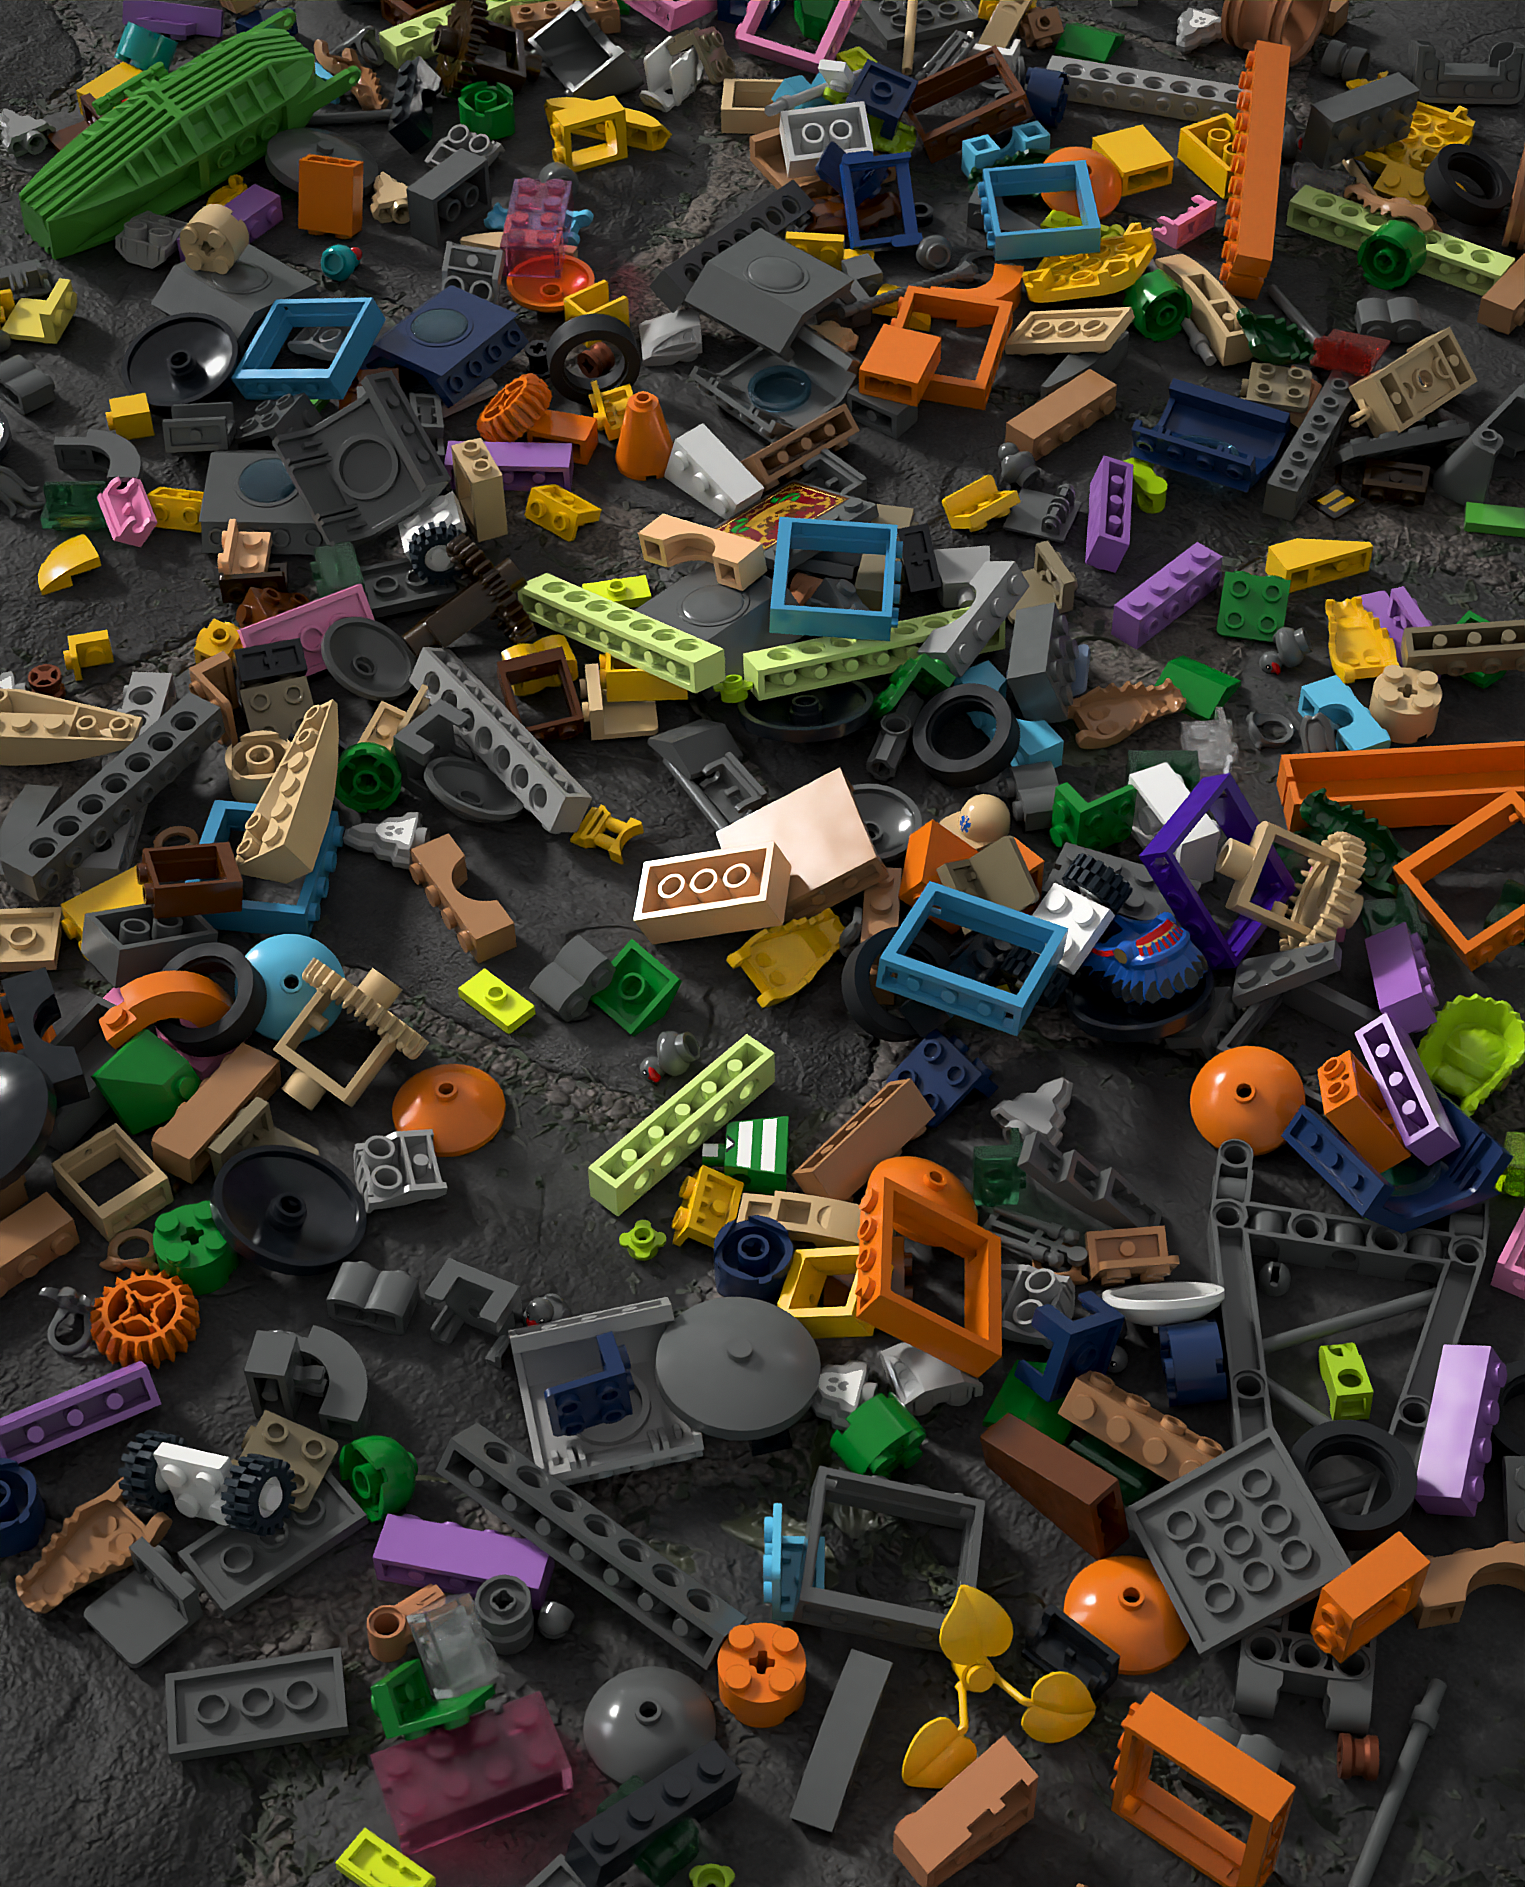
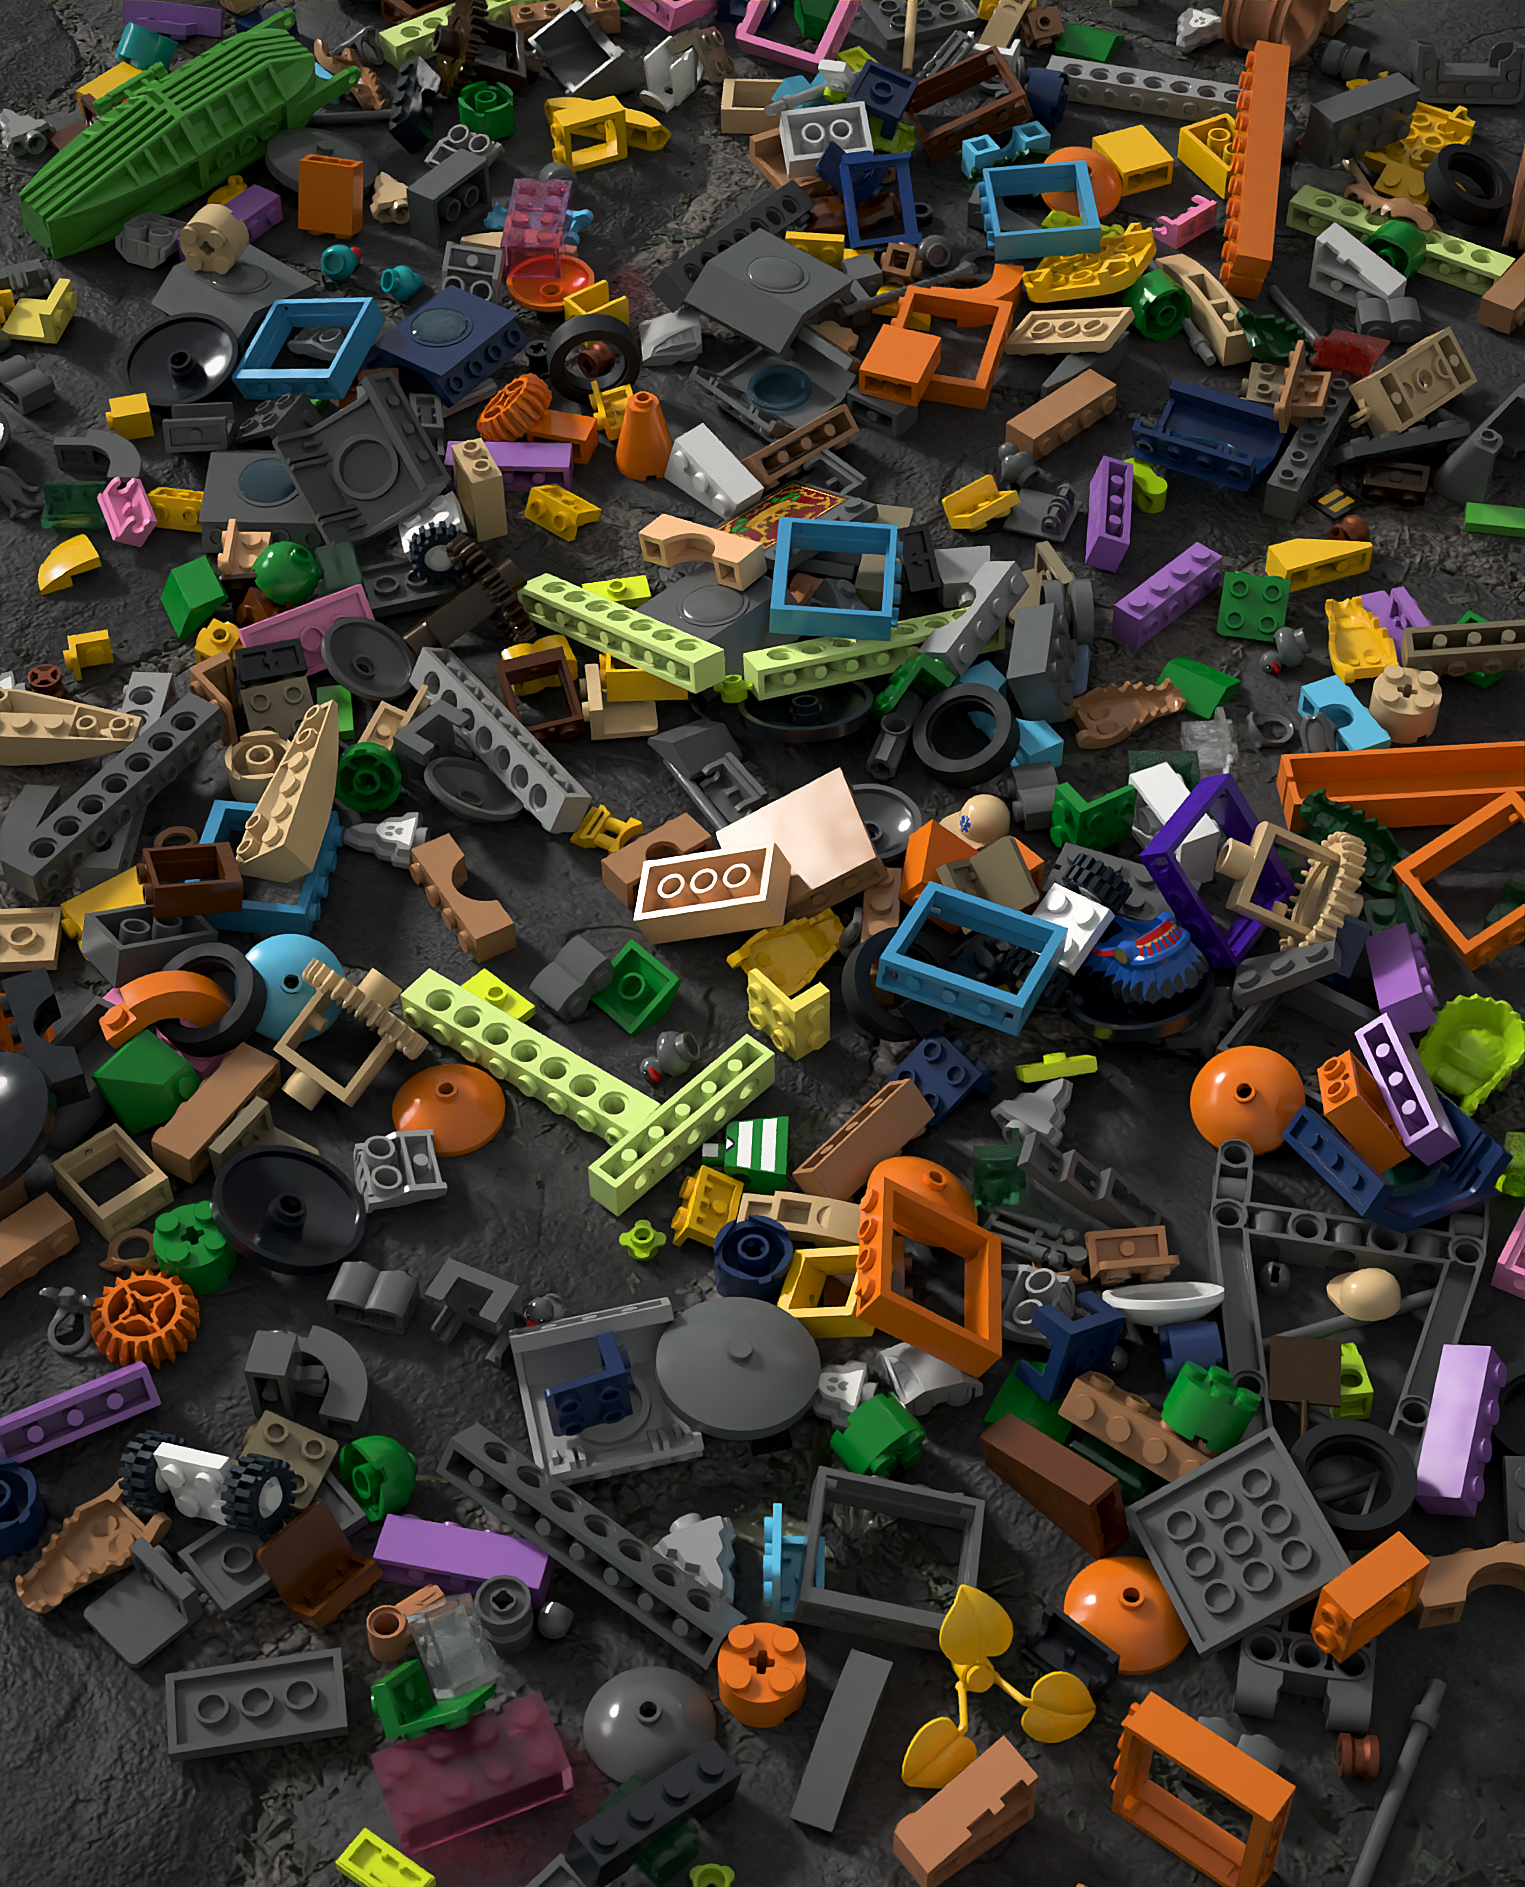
none -> green slope [160,556,229,641]
none -> green cylinder [252,541,320,607]
none -> reddish brown bracket [257,1501,384,1630]
none -> bright green tile [316,685,355,740]
none -> teal animal [381,265,424,302]
none -> yellowish green brick [400,968,661,1147]
none -> medium nougat arch [601,812,712,909]
none -> light grey rock [652,1513,736,1606]
none -> light yellow bracket [747,968,830,1061]
none -> medium nougat brick [879,242,923,287]
none -> neon yellow plate [1015,1052,1098,1083]
none -> dark grey wheel [1039,579,1095,651]
none -> green brick [1160,1361,1262,1454]
none -> dark brown piece [1269,1335,1341,1437]
none -> medium nougat bracket [1274,340,1332,433]
none -> white wedge [1309,222,1407,307]
none -> dark blue slope [1315,915,1373,994]
none -> tan cap [1327,1268,1401,1321]
none -> copper wheel [1328,514,1370,542]

